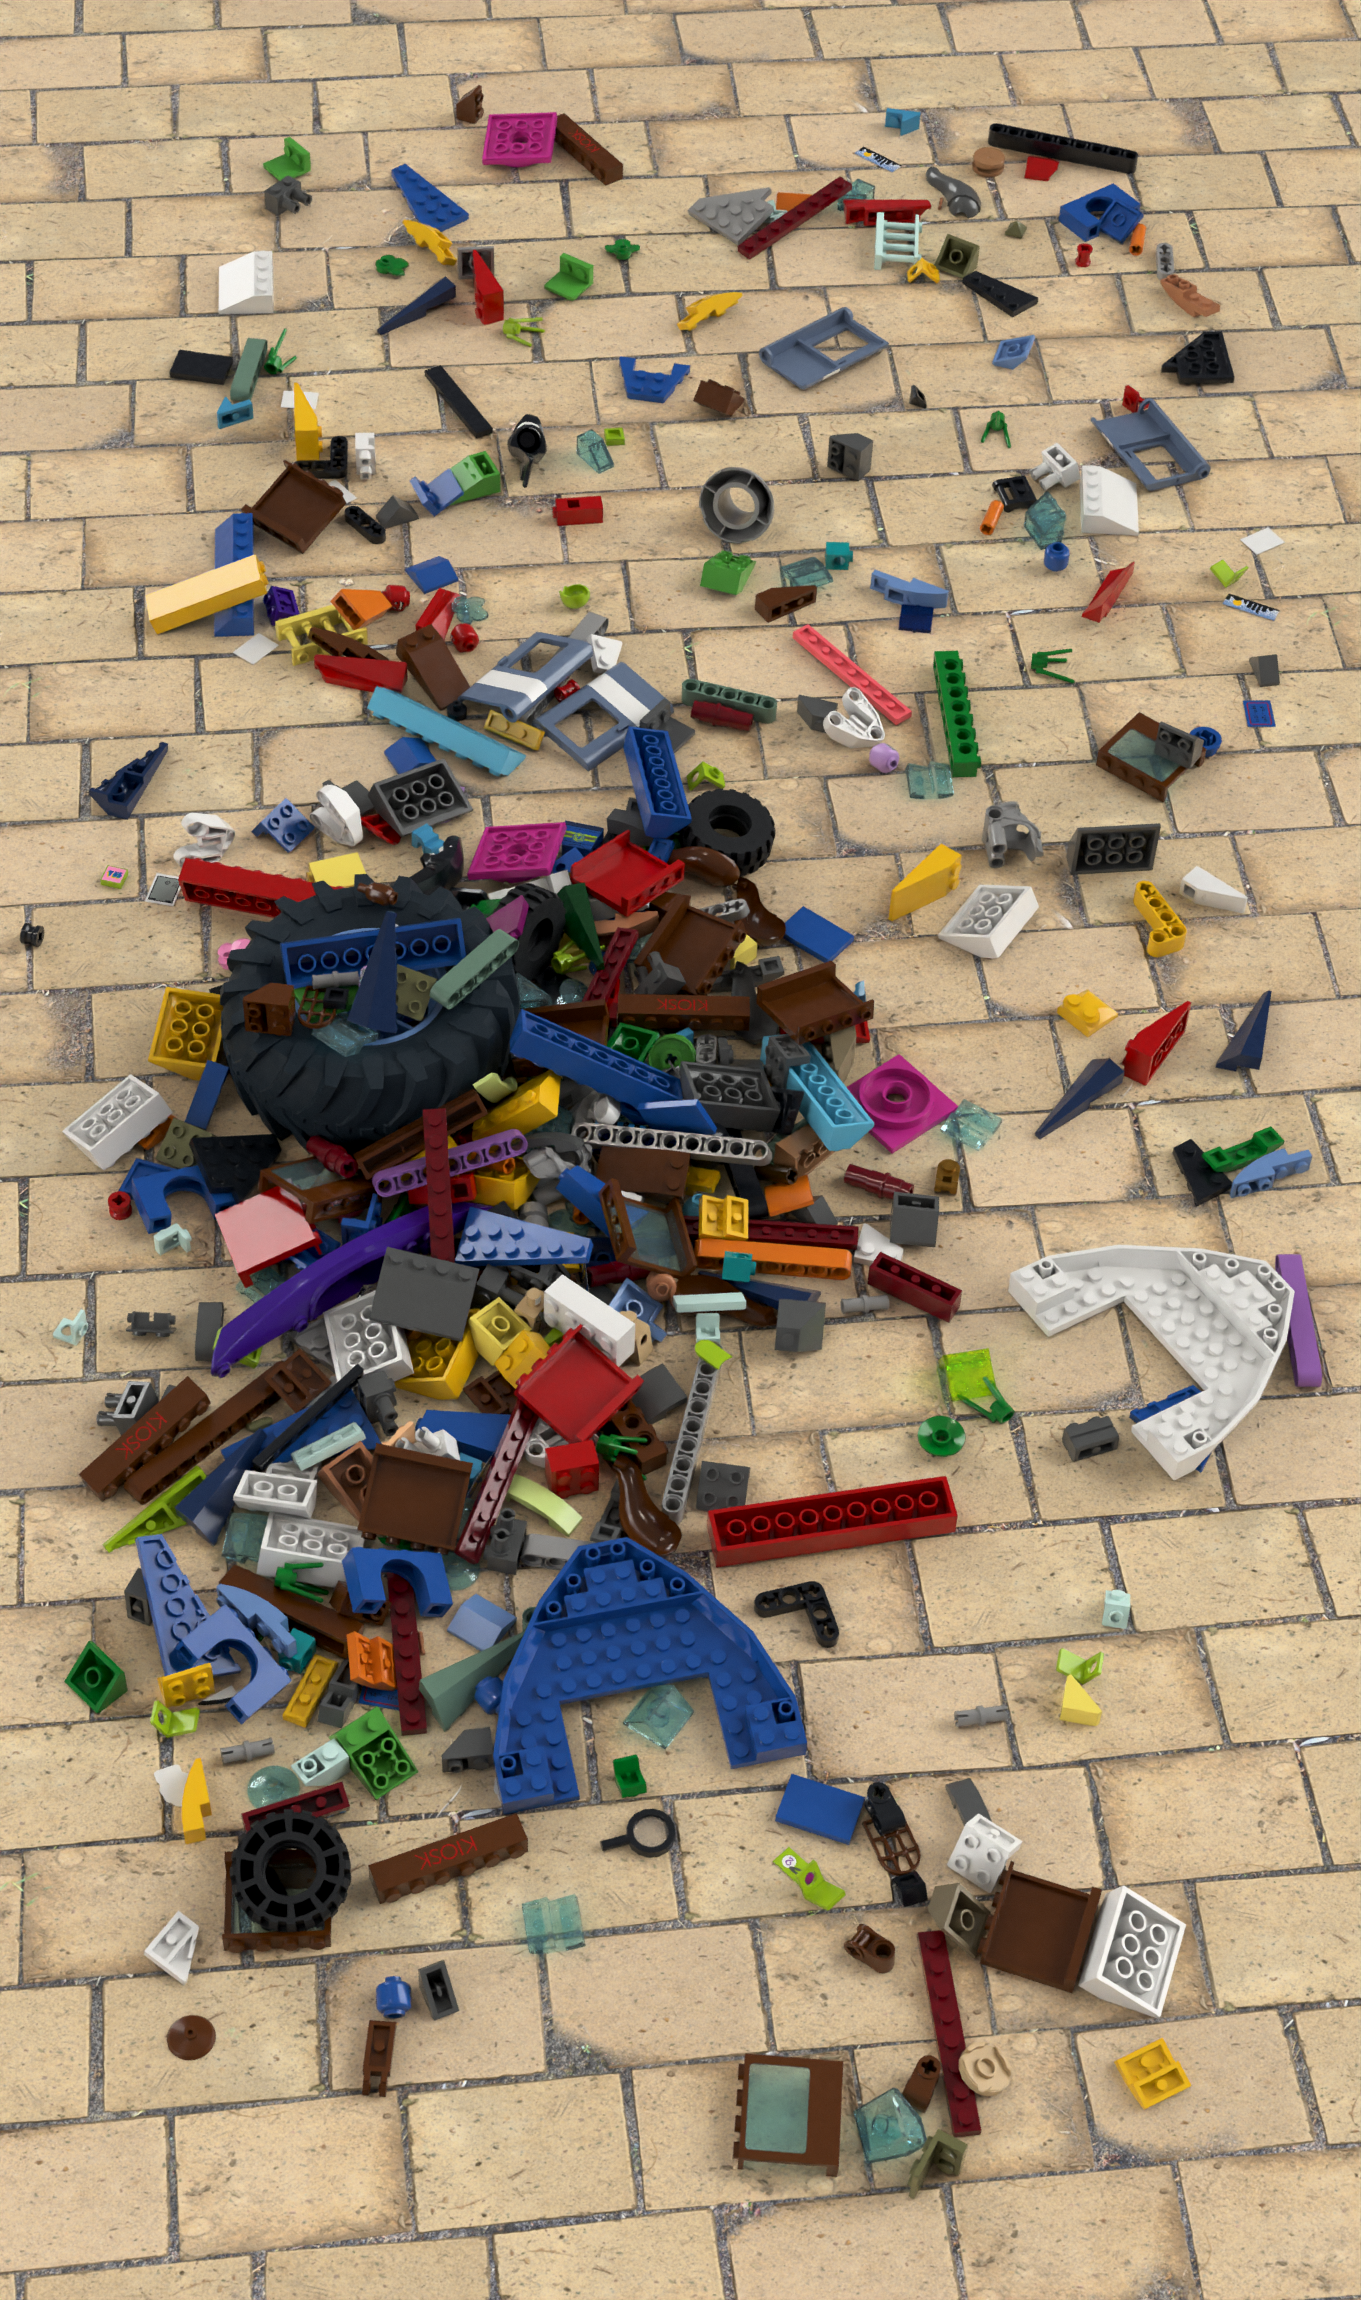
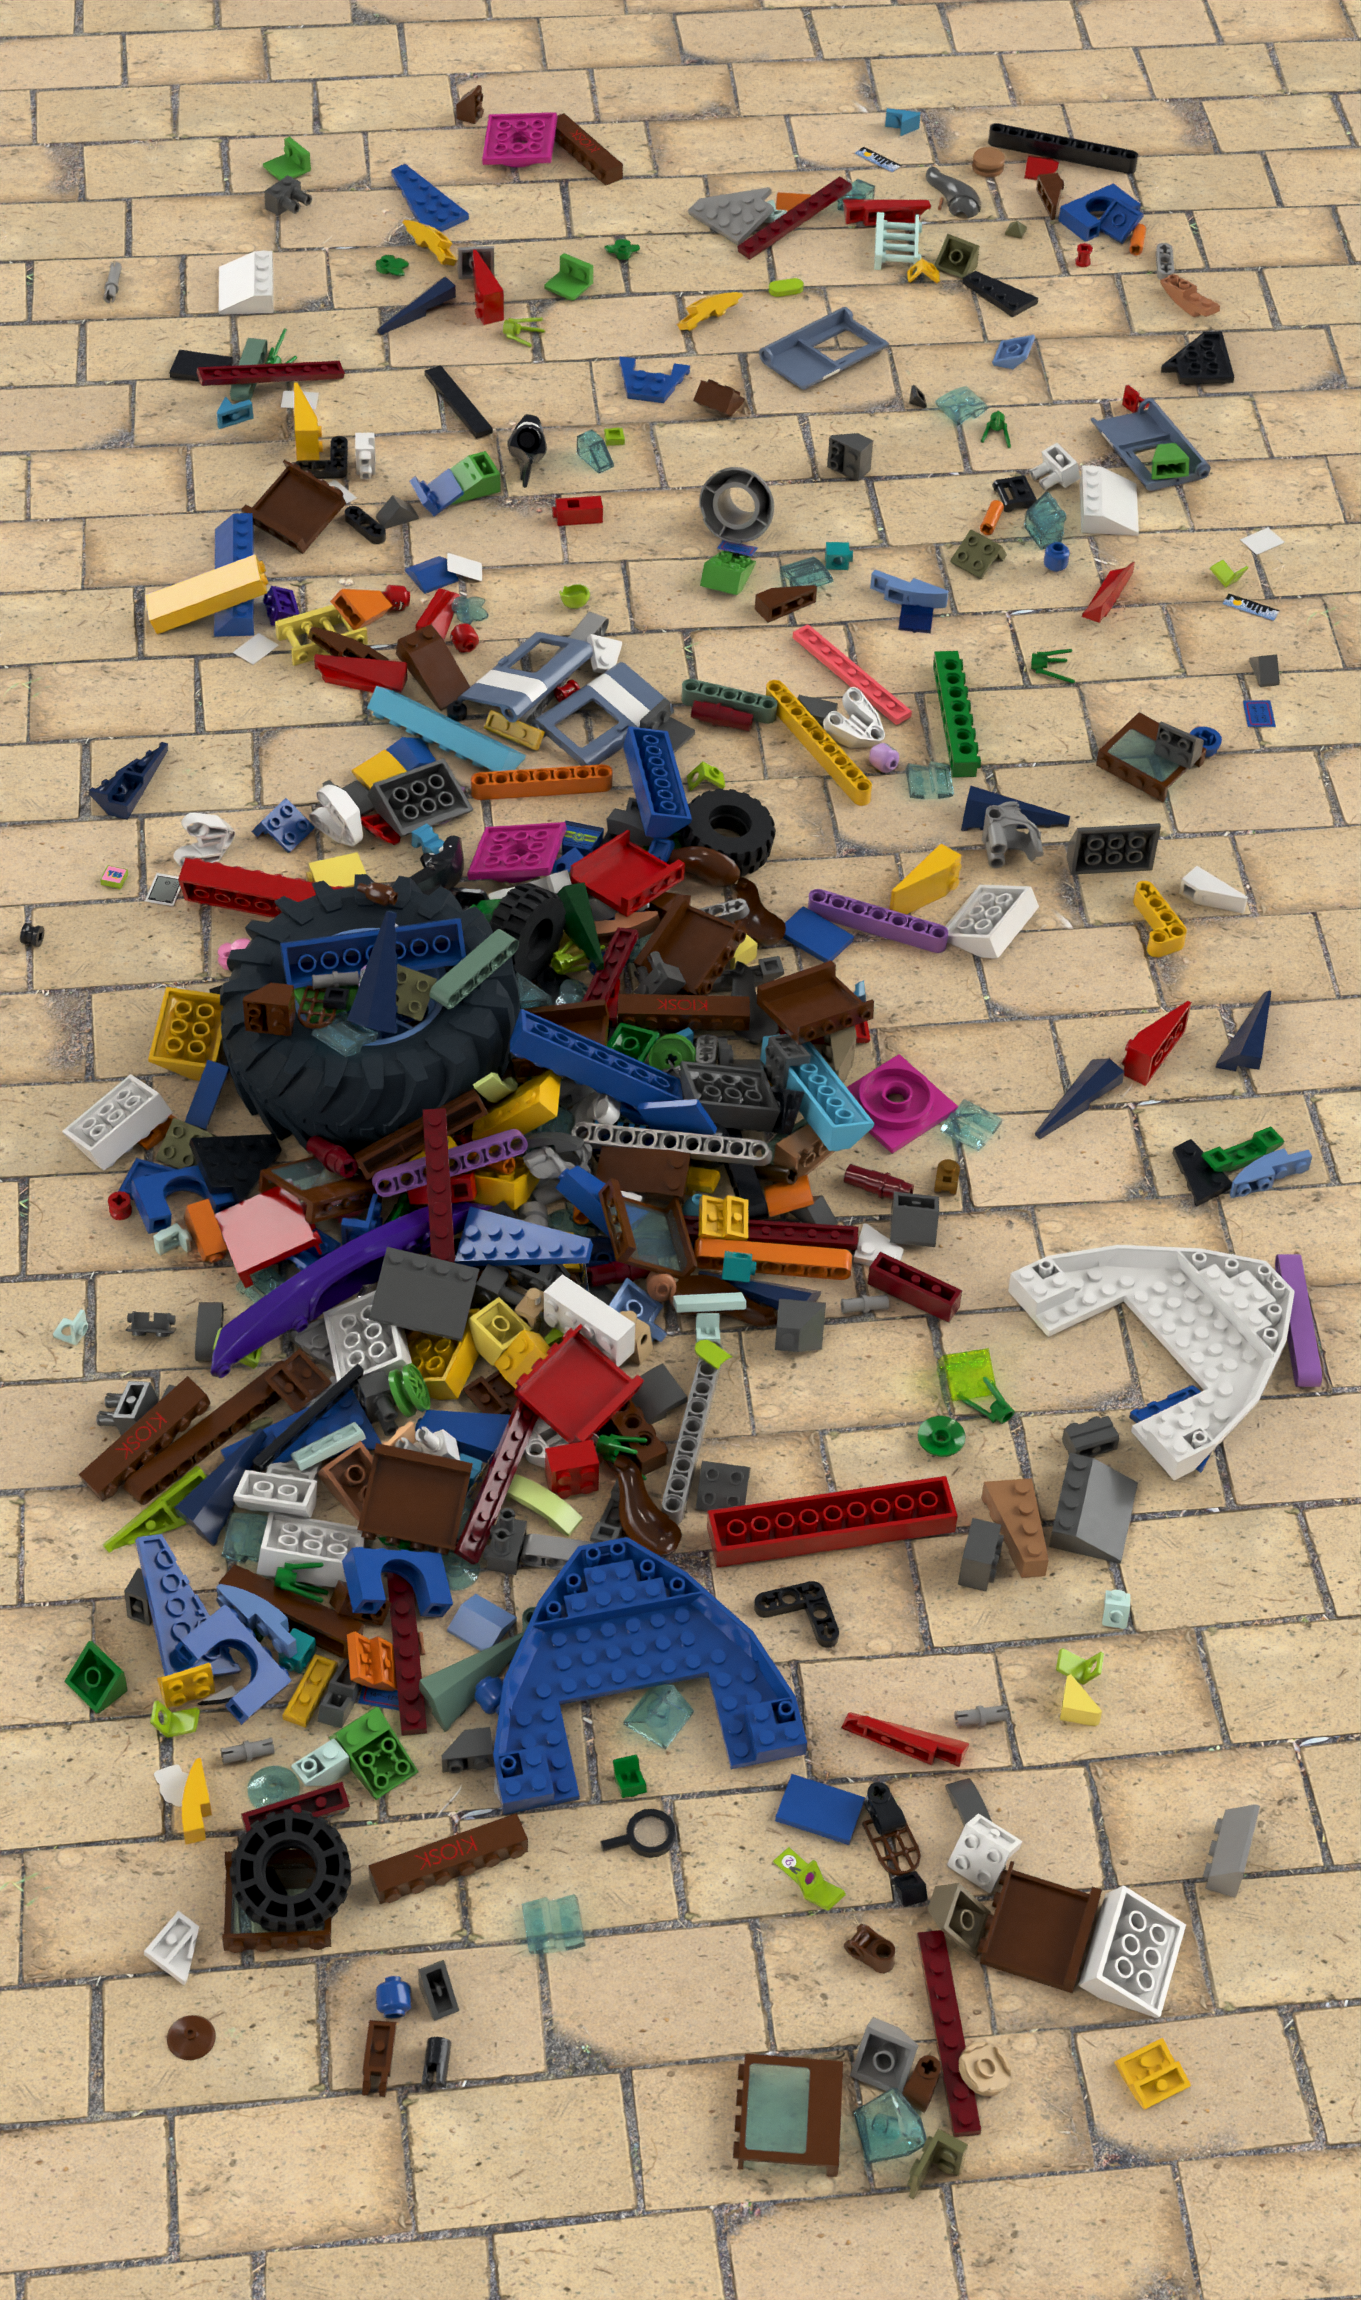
magenta slope [486,895,529,939] -> none
yellow slope [1057,989,1118,1037] -> none
none -> light grey pin [103,262,122,303]
none -> orange slope [184,1198,227,1263]
none -> dark red plate [197,361,345,386]
none -> yellow slope [351,749,407,791]
none -> bright green wheel [388,1363,431,1418]
none -> black hinge [421,2037,451,2089]
none -> white sticker [447,553,482,581]
none -> orange beam [471,764,613,800]
none -> blue sticker [717,540,758,556]
none -> yellow beam [766,680,872,806]
none -> lime tile [769,278,804,297]
none -> medium lavender beam [808,889,949,953]
none -> red wedge [841,1712,969,1767]
none -> light grey slope [850,2017,919,2097]
none -> clear light blue slope [935,386,989,426]
none -> olive bracket [950,529,1007,579]
none -> dark grey brick [958,1518,1004,1592]
none -> dark blue wedge [961,786,1070,831]
none -> medium nougat wedge [981,1478,1049,1578]
none -> reddish brown slope [1036,173,1064,220]
none -> dark grey slope [1049,1453,1138,1564]
none -> bright green slope [1151,443,1190,480]
none -> light grey slope [1203,1804,1260,1898]

